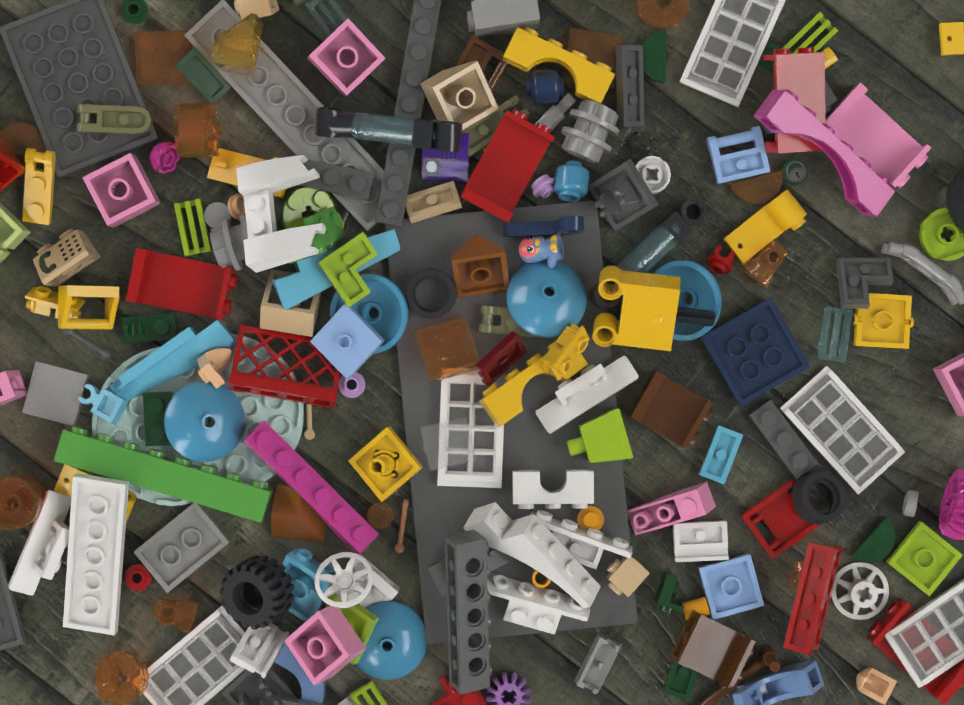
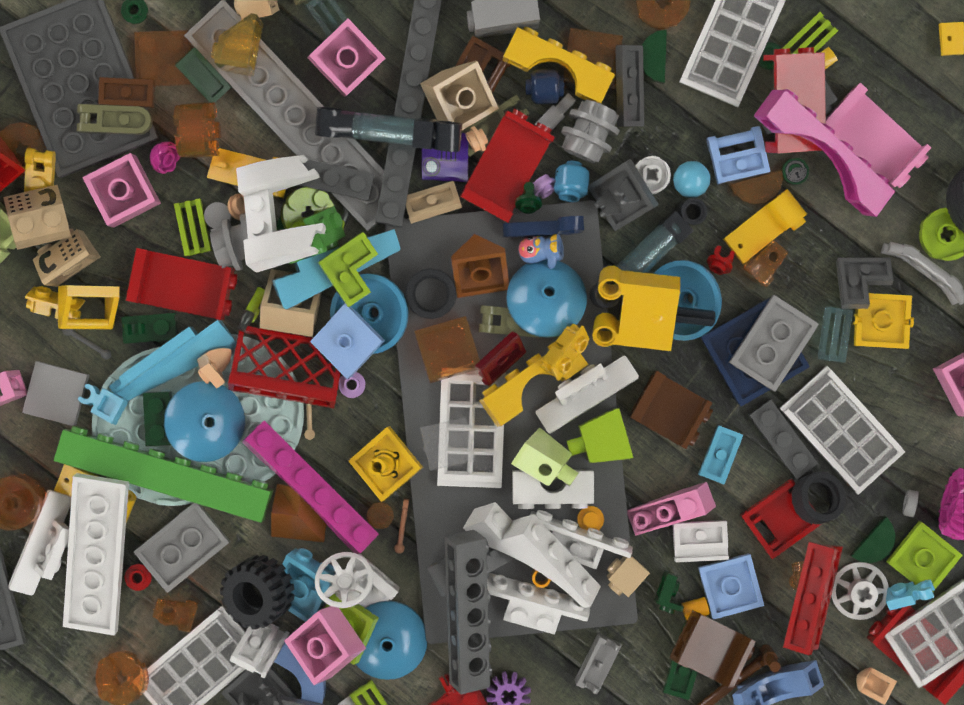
none -> tan slope [3,185,71,250]
none -> reddish brown plate [98,77,155,108]
none -> piece [237,285,266,332]
none -> light nougat plate [465,126,488,152]
none -> yellowish green torso [511,428,579,486]
none -> dark green plate [515,182,542,214]
none -> medium azure piece [673,161,710,198]
none -> light grey plate [729,295,819,392]
none -> medium azure plate [886,580,935,611]

